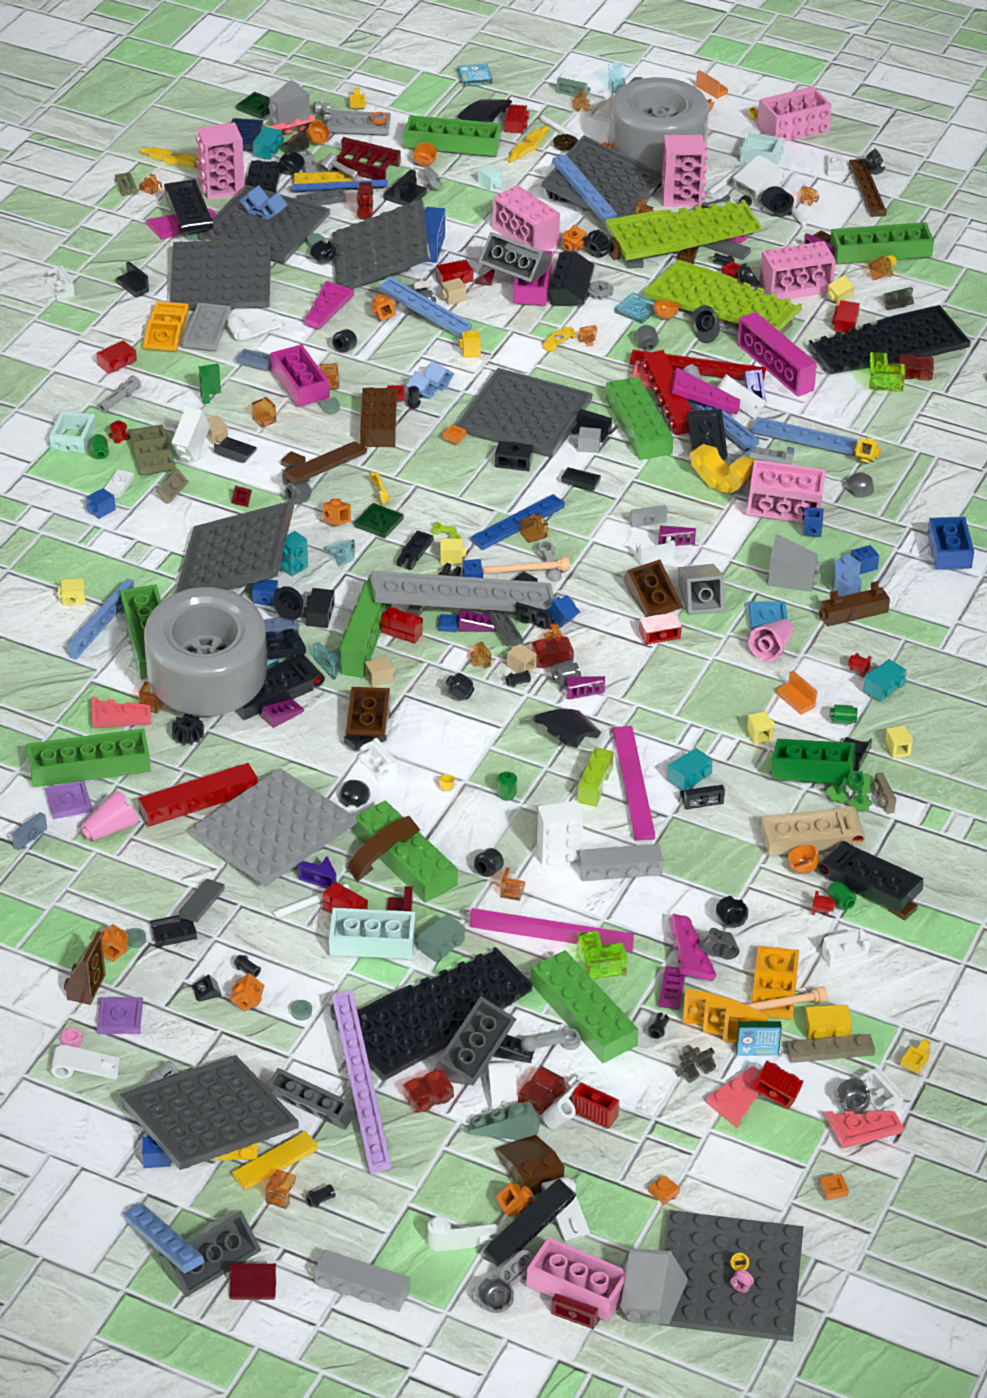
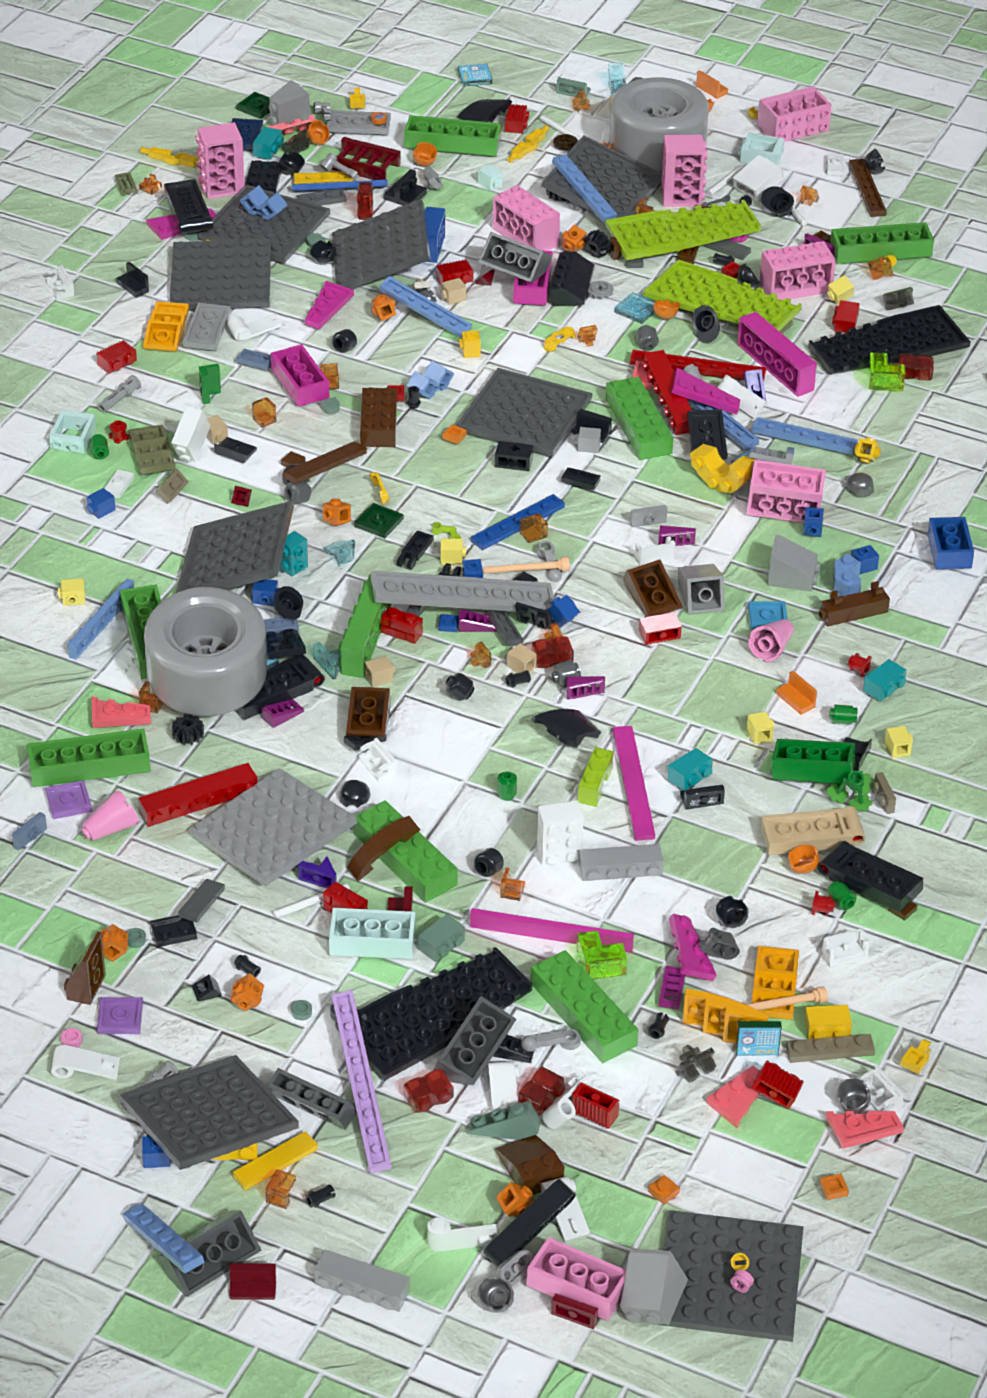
light grey slope [297,150,321,173] -> none
black brick [303,588,335,628] -> none
yellow hinge [439,774,455,791] -> none

